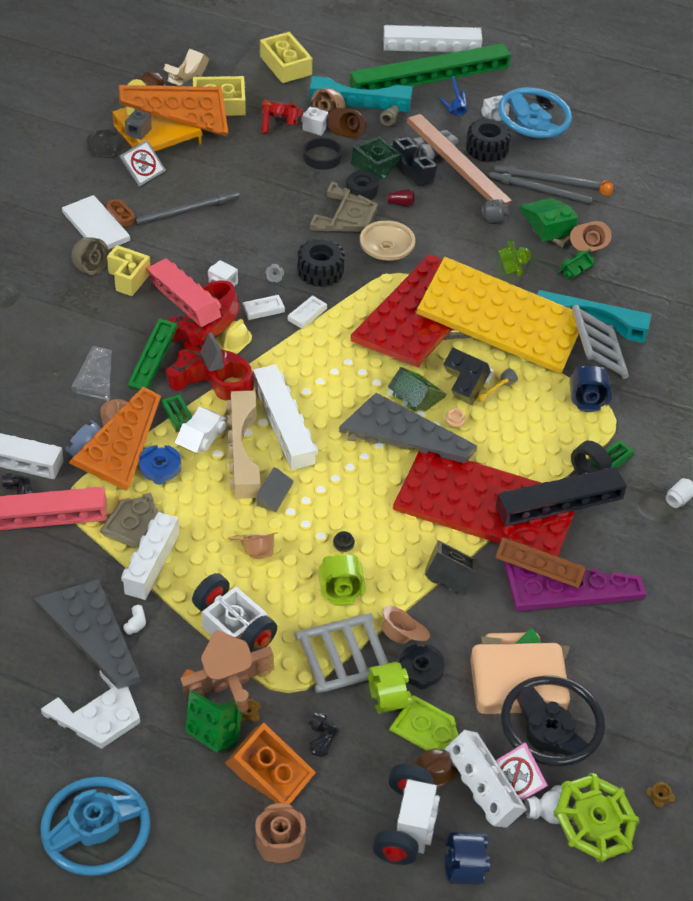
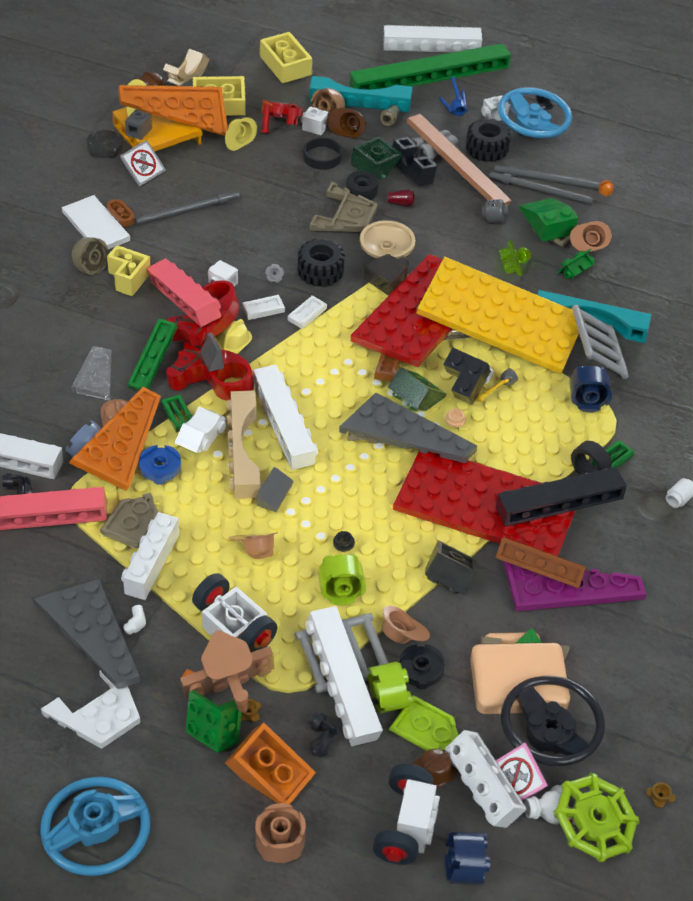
none -> light yellow piece [225,117,257,151]
none -> white brick [305,606,383,747]
none -> clear smoke torso [364,254,409,296]
none -> dark orange plate [374,353,400,382]

